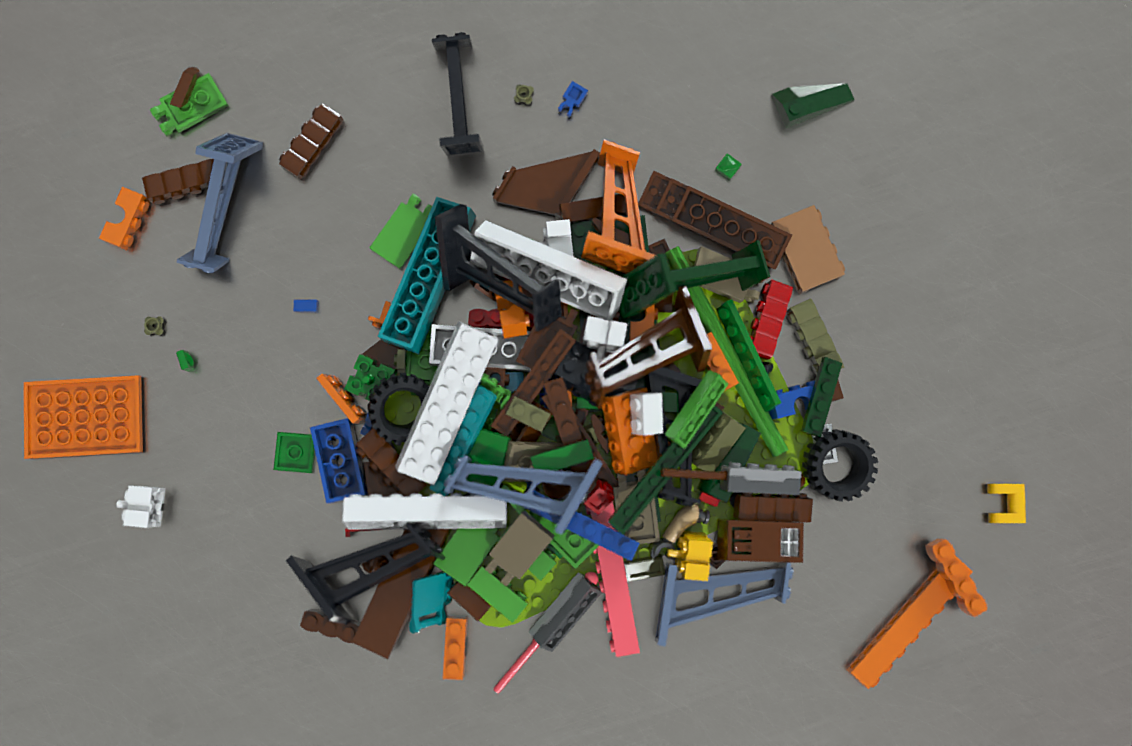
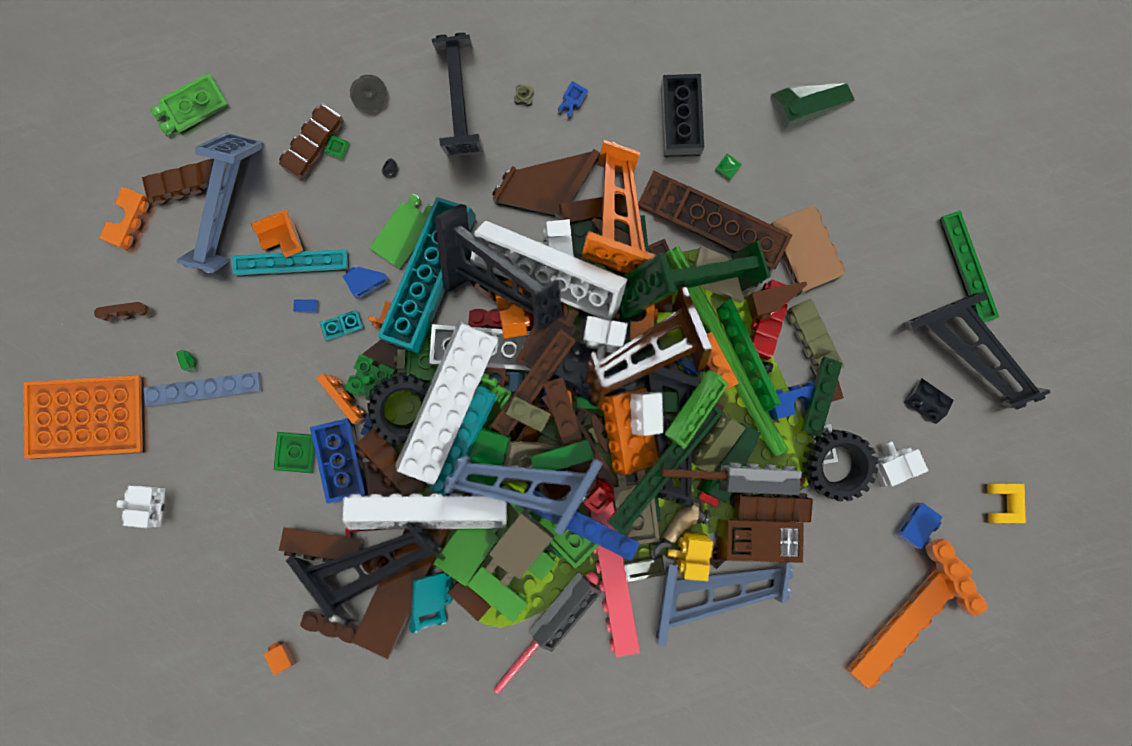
olive plate [144,316,164,335] -> none
reddish brown piece [170,67,201,108] -> none
orange arch [443,616,468,680] -> none
none -> reddish brown plate [94,302,150,321]
none -> sand blue plate [144,372,262,407]
none -> teal plate [232,249,348,275]
none -> orange panel [251,209,303,258]
none -> orange brick [263,642,296,675]
none -> reddish brown brick [279,527,364,562]
none -> teal slope [319,310,363,341]
none -> green tile [324,135,350,160]
none -> blue slope [342,267,389,299]
none -> clear smoke plate [350,75,388,112]
none -> black piece [382,158,397,176]
none -> black brick [661,74,704,155]
none -> blue plate [674,357,701,377]
none -> reddish brown slope [746,282,807,321]
none -> white brick [874,442,928,487]
none -> blue brick [896,503,943,549]
none -> black piece [904,292,1050,410]
none -> black bracket [905,378,954,424]
none -> green plate [941,210,999,322]

